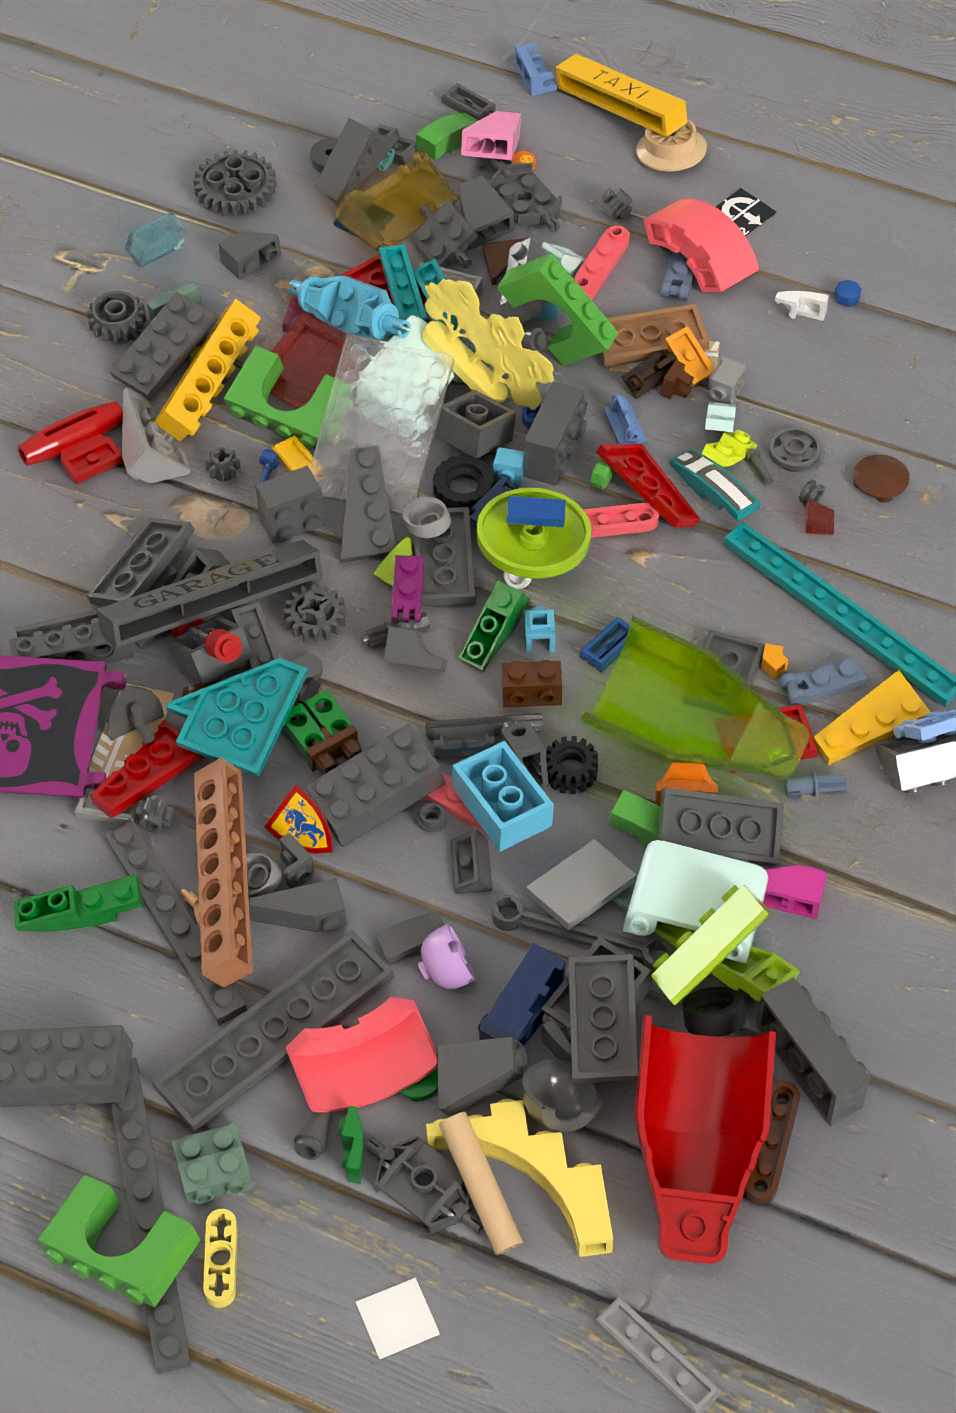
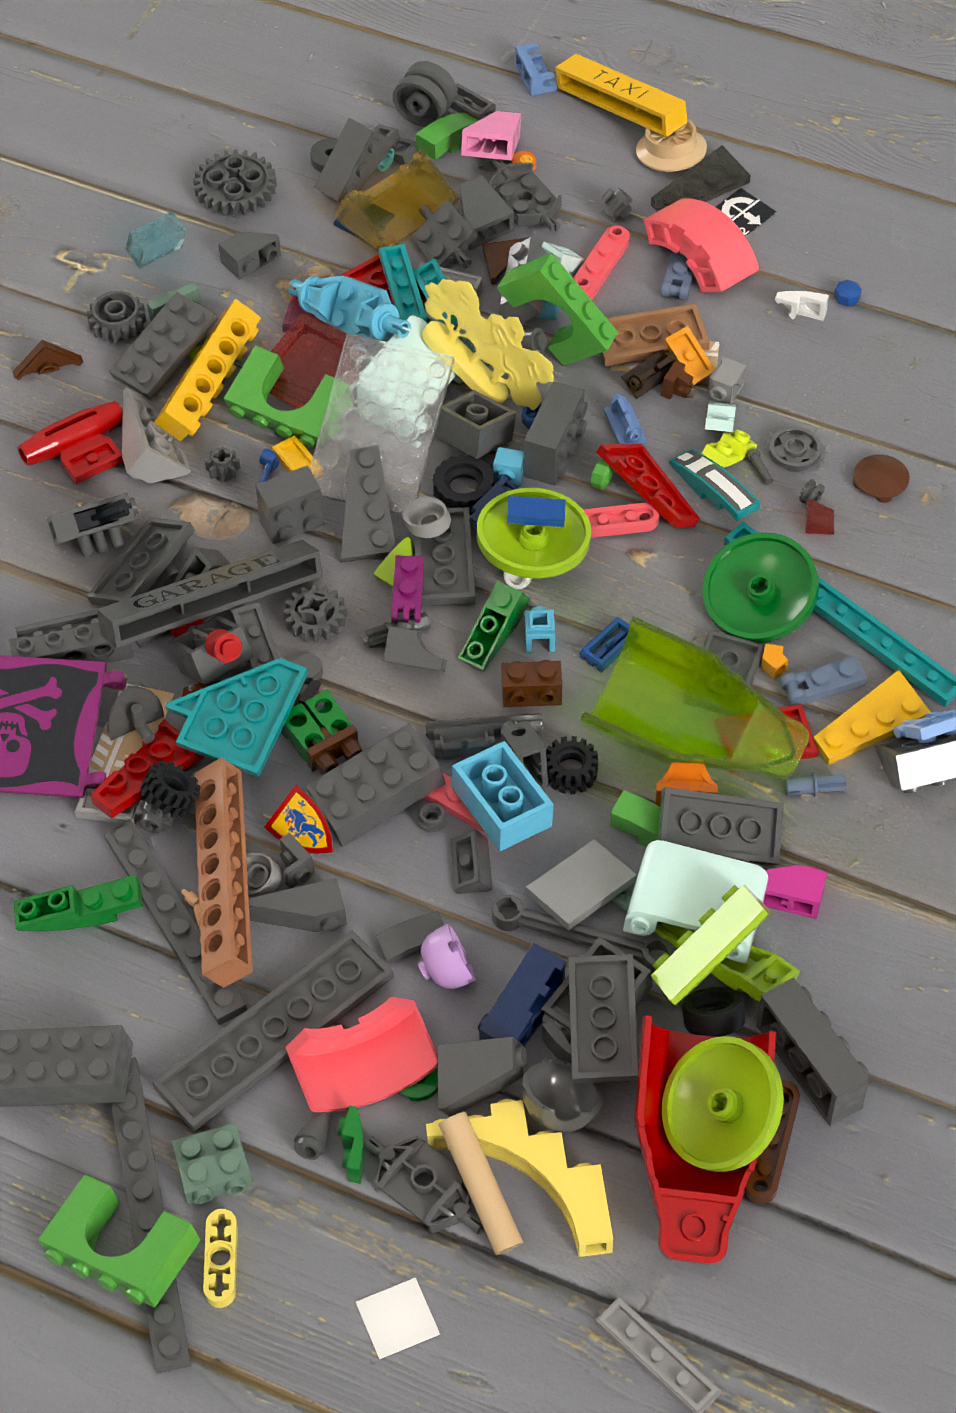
none -> reddish brown tile [13,340,83,380]
none -> dark grey piece [47,493,139,557]
none -> black tyre [140,761,201,817]
none -> dark grey wheel [393,61,457,127]
none -> clear smoke wing [651,145,751,212]
none -> lime dish [662,1036,784,1172]
none -> green dish [702,532,819,643]

